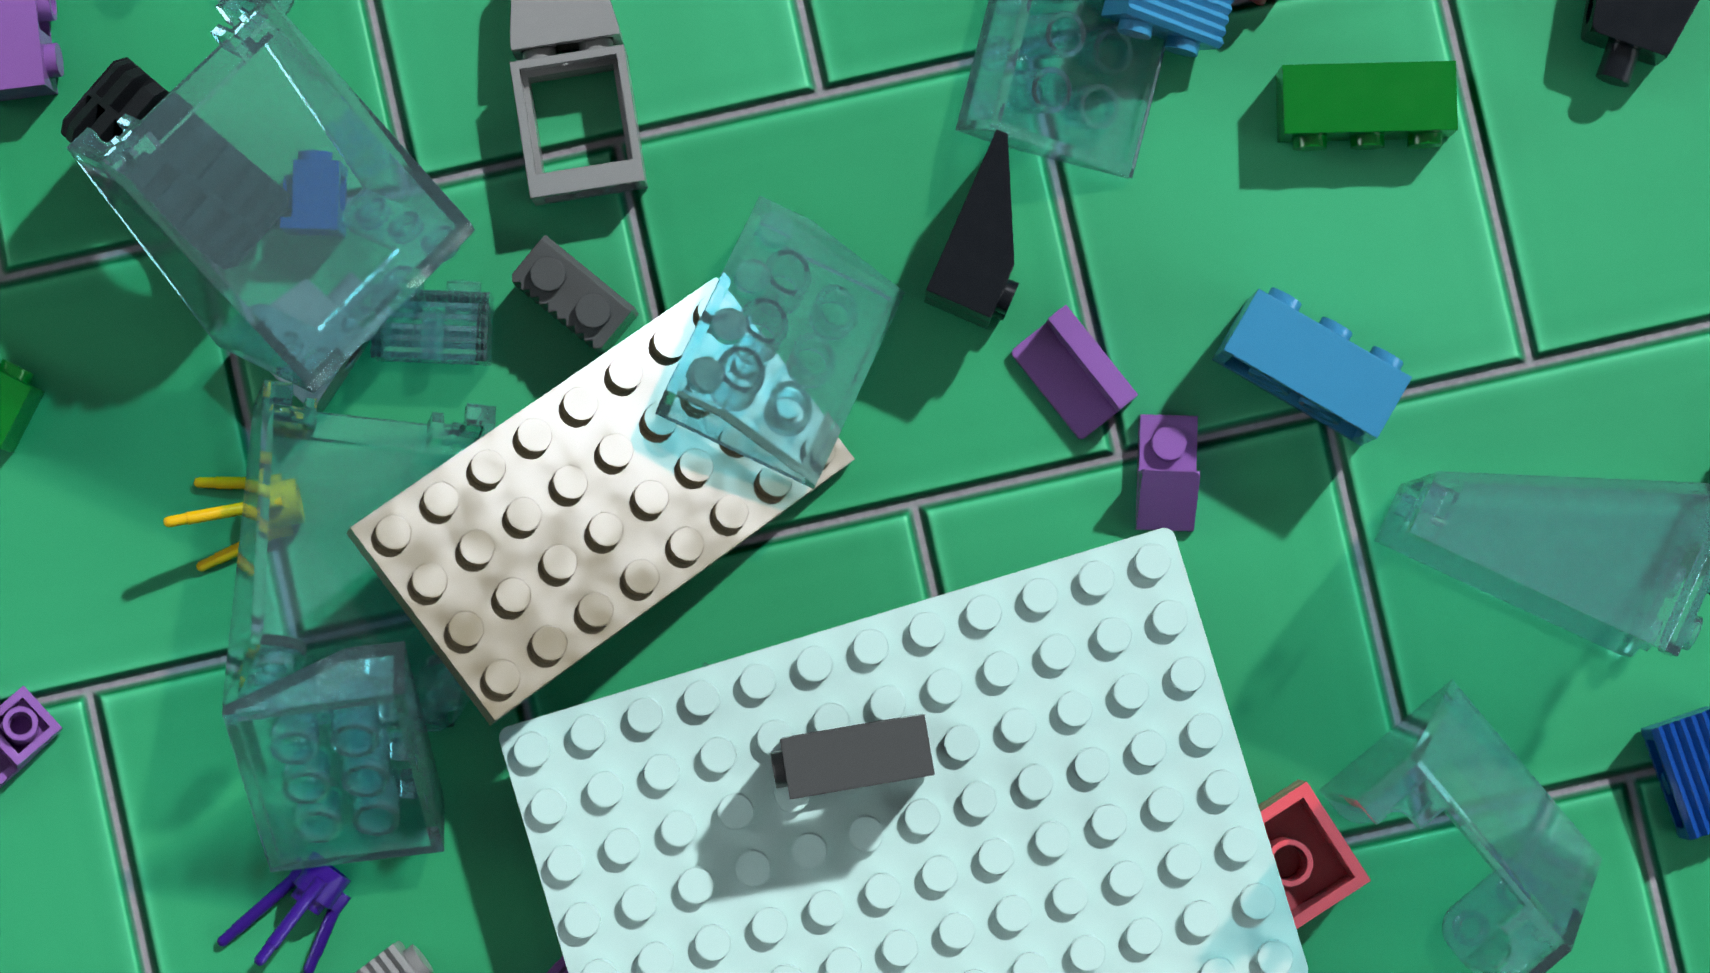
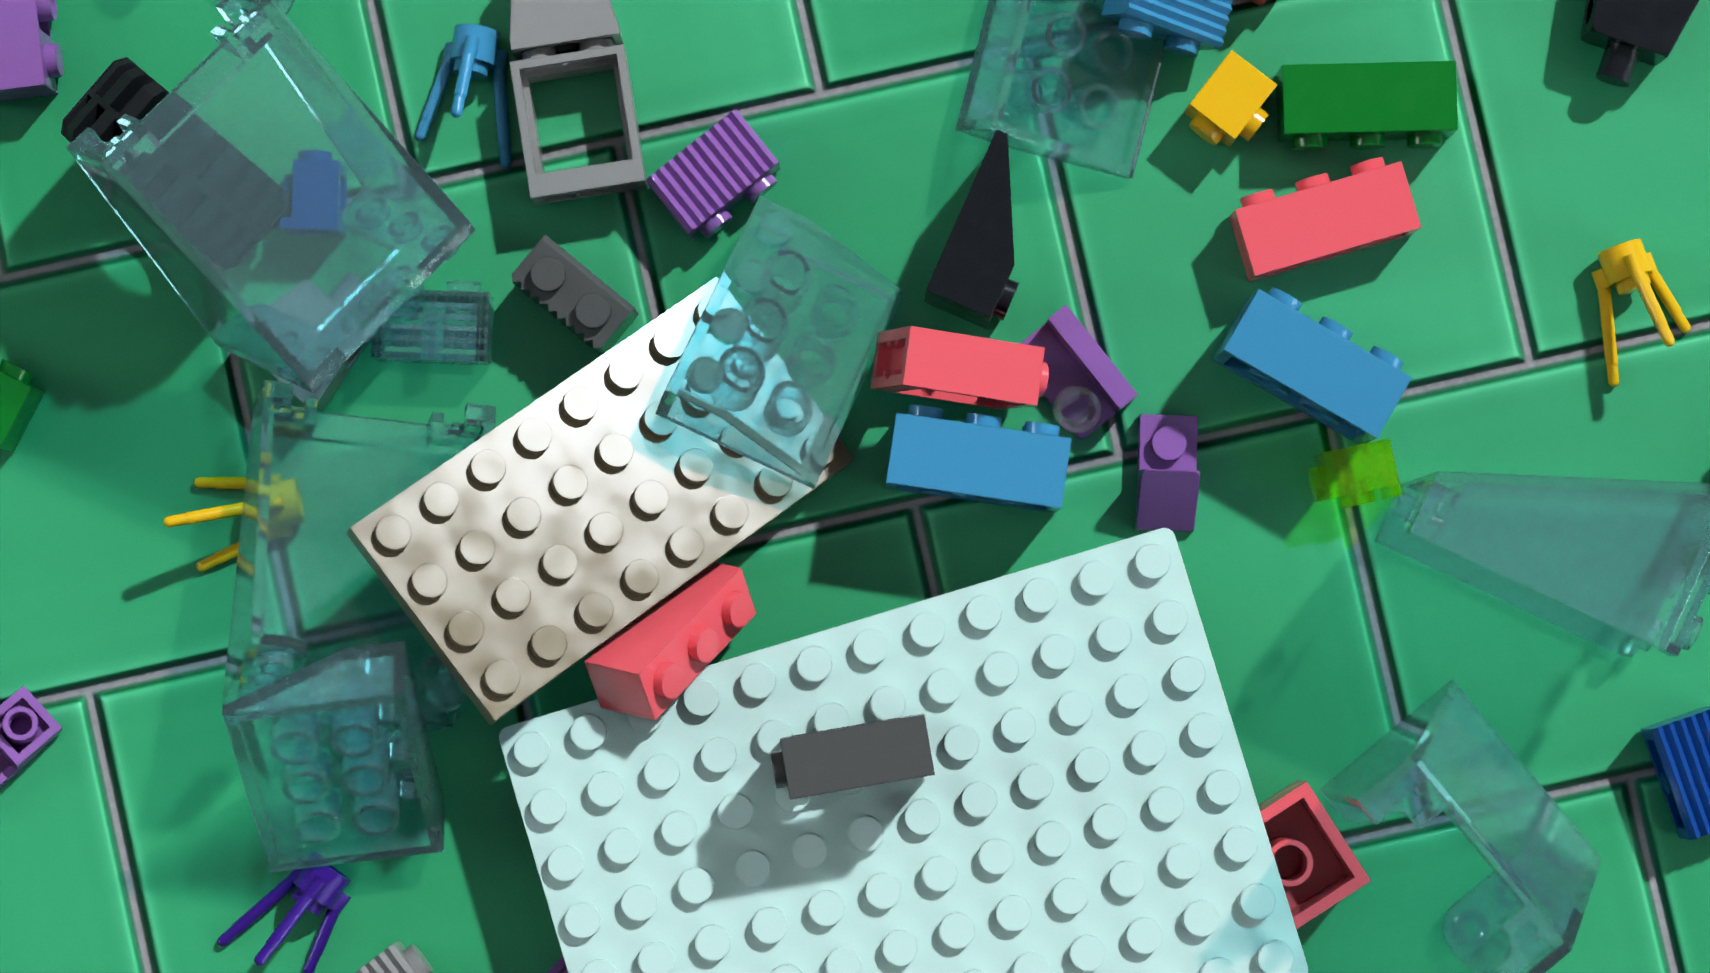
none -> dark azure plant [415,24,512,168]
none -> coral brick [584,563,757,721]
none -> medium lavender brick [646,109,780,239]
none -> coral window [870,326,1049,410]
none -> dark azure brick [885,404,1072,513]
none -> clear hinge [1053,385,1101,433]
none -> yellow brick [1184,50,1277,147]
none -> coral brick [1229,157,1421,282]
none -> clear neon green brick [1308,438,1402,509]
none -> yellow plant [1591,238,1691,387]

